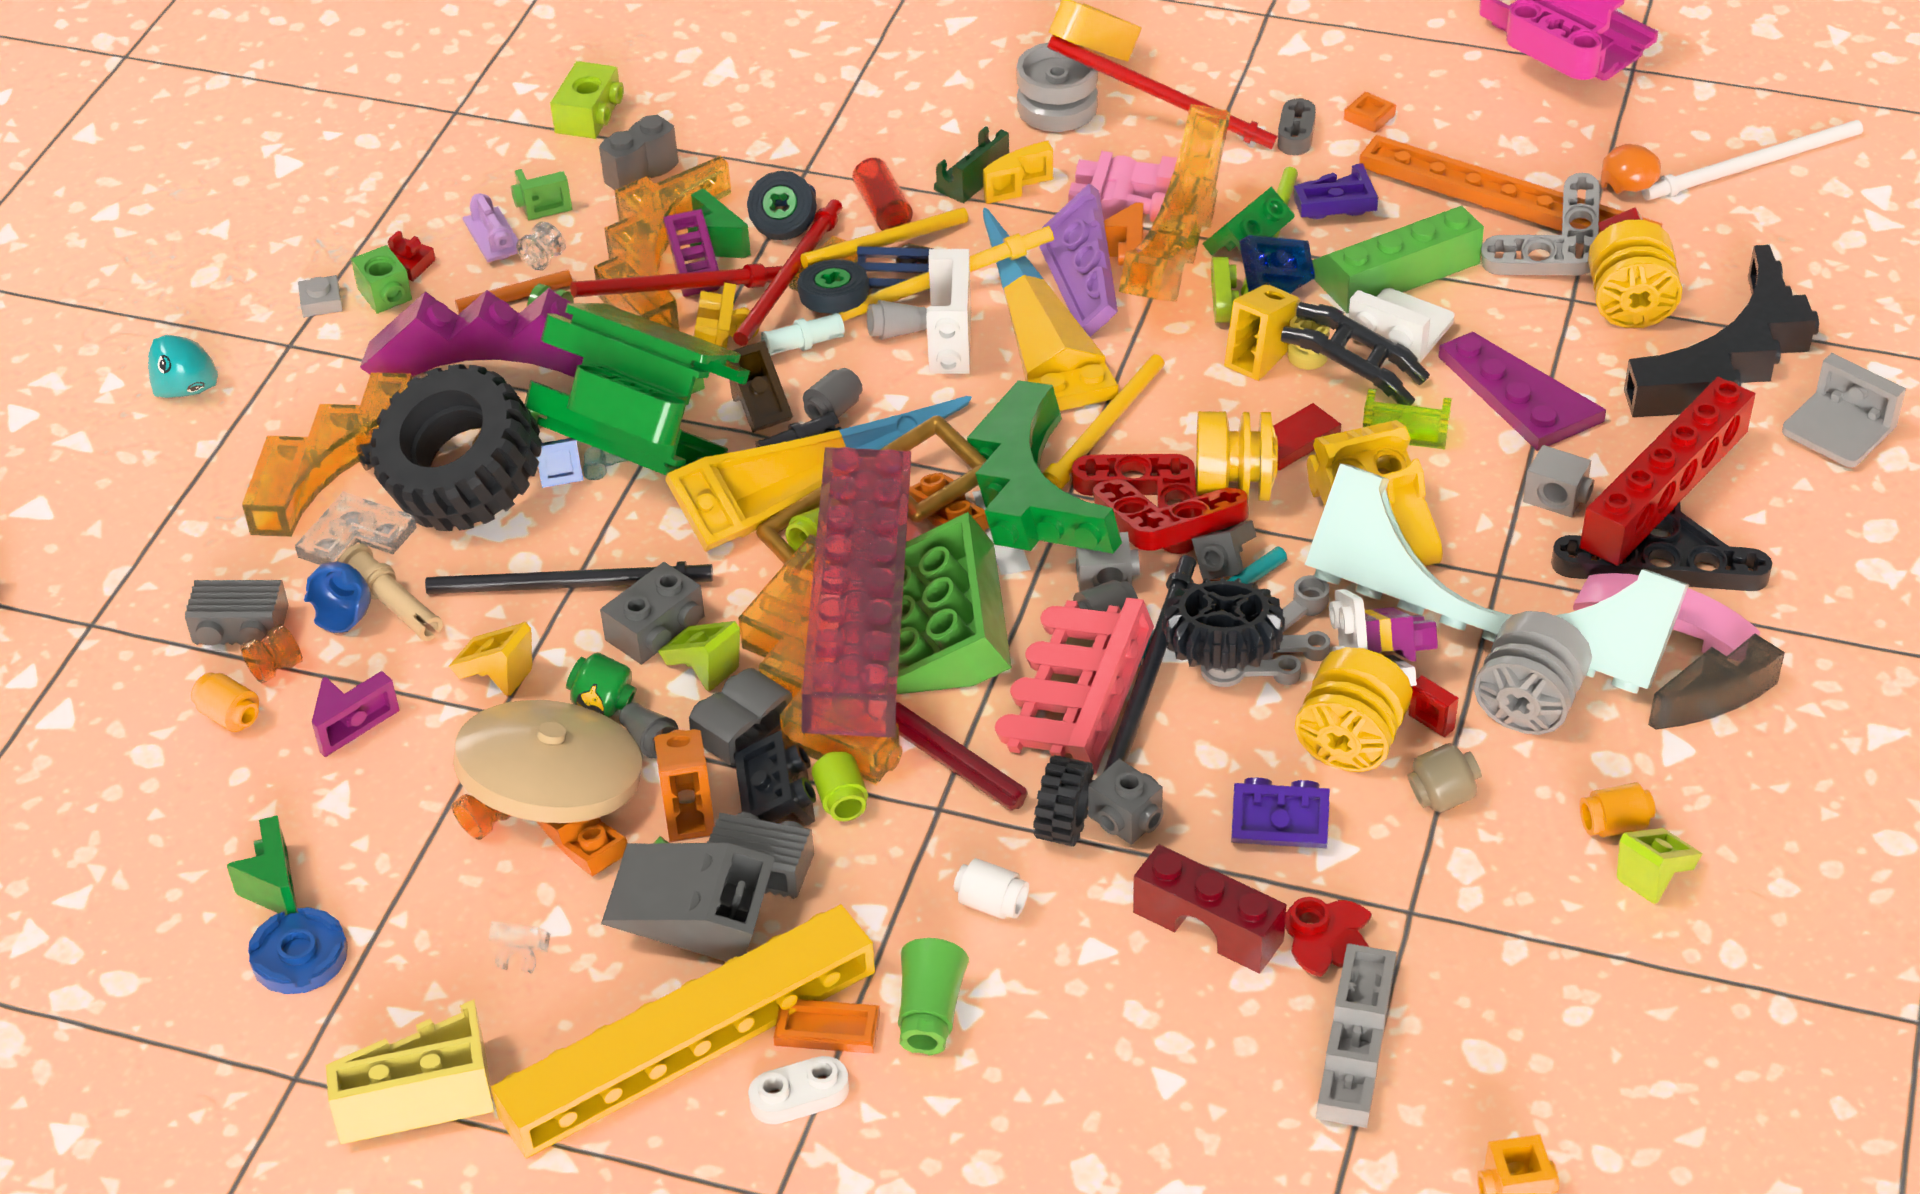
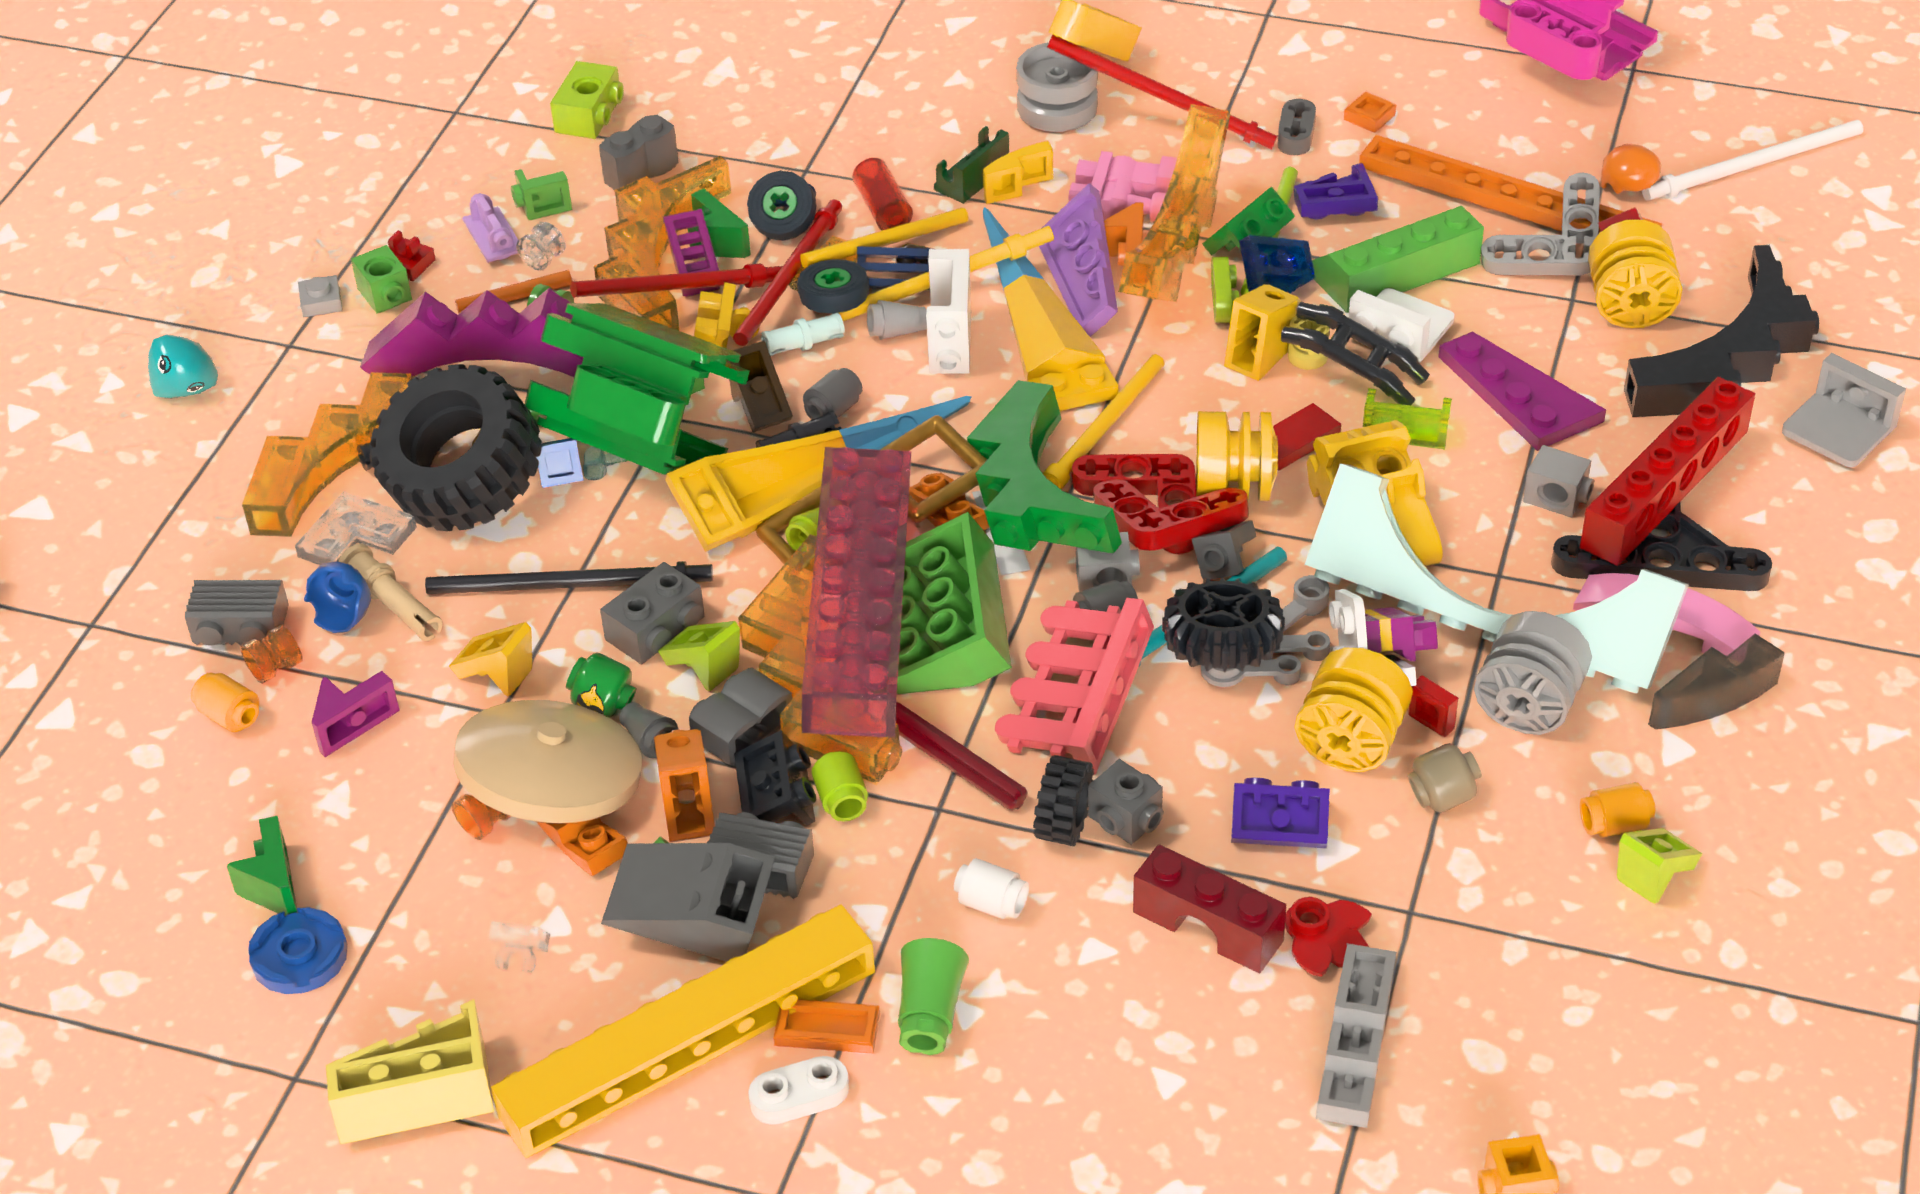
black bar [1103,555,1197,772] -> none

